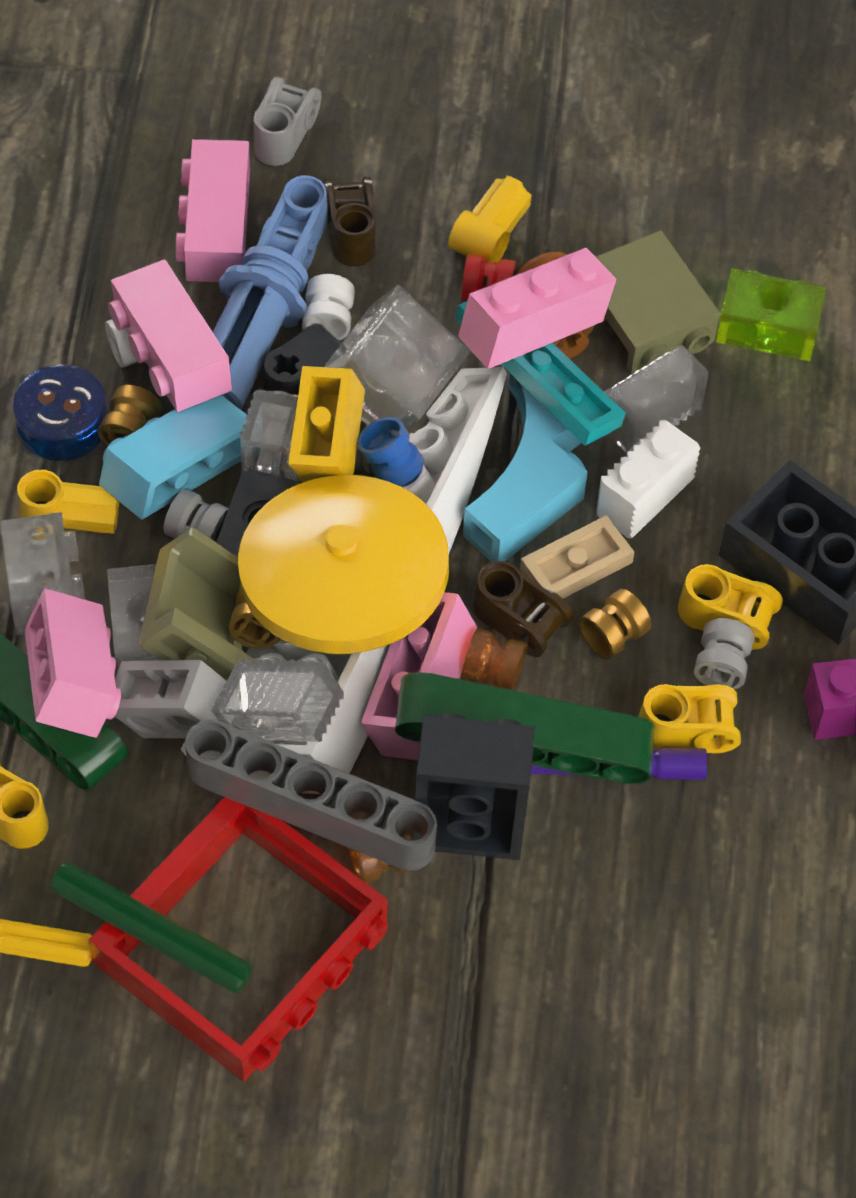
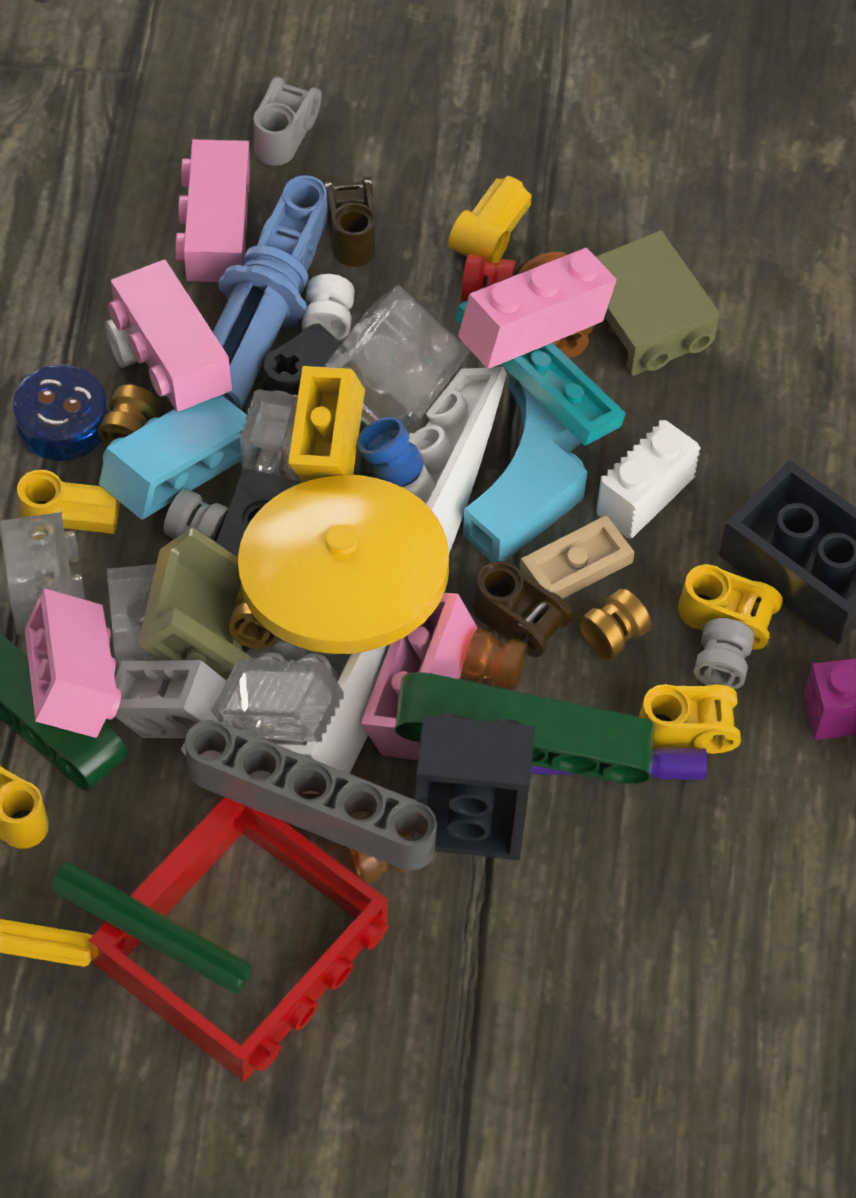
clear brick [604,345,708,453] -> none
clear neon green brick [716,268,826,361] -> none

